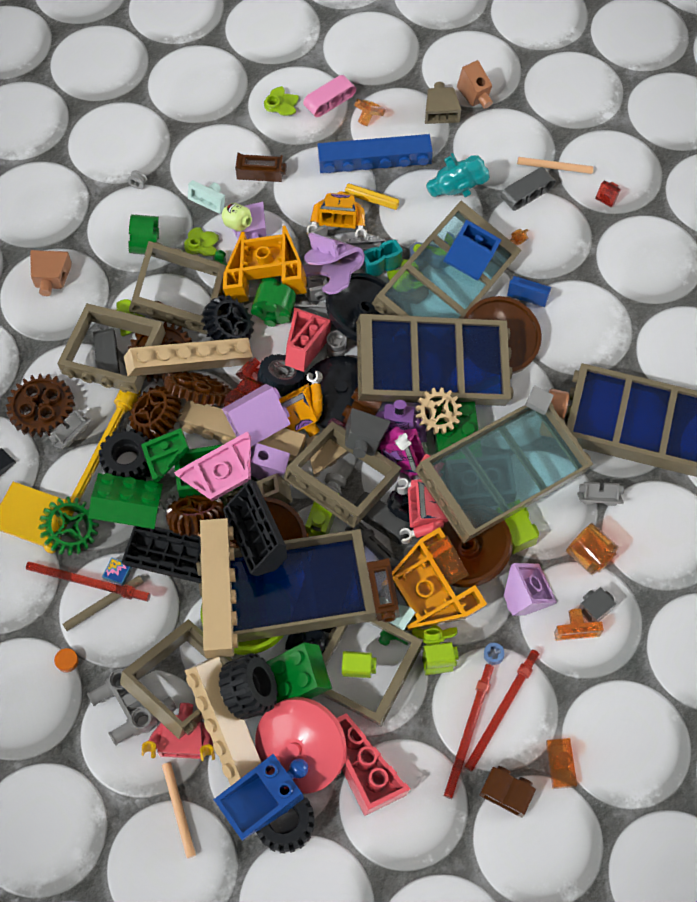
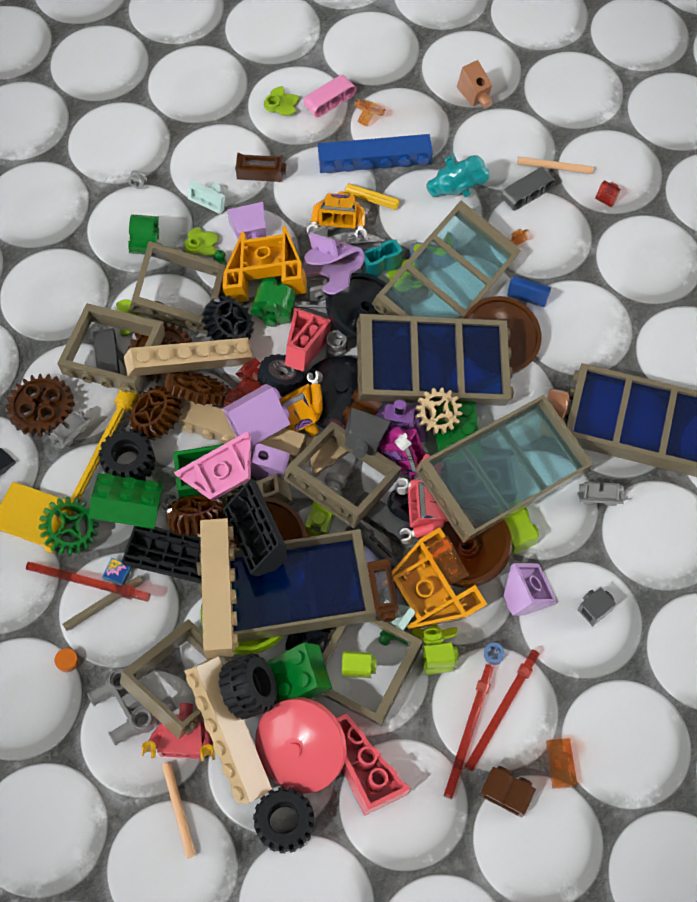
nougat torso [30,250,72,296] -> none
green wing [141,428,189,483] -> none
blue slope [213,754,308,841] -> none
yellowish green head [222,203,252,232] -> none
dark tan torso [425,82,461,124] -> none
blue slope [443,220,501,281] -> none
light grey tile [525,386,554,415] -> none
clear orange tile [554,609,604,641] -> none
clear orange piece [565,523,619,575] -> none

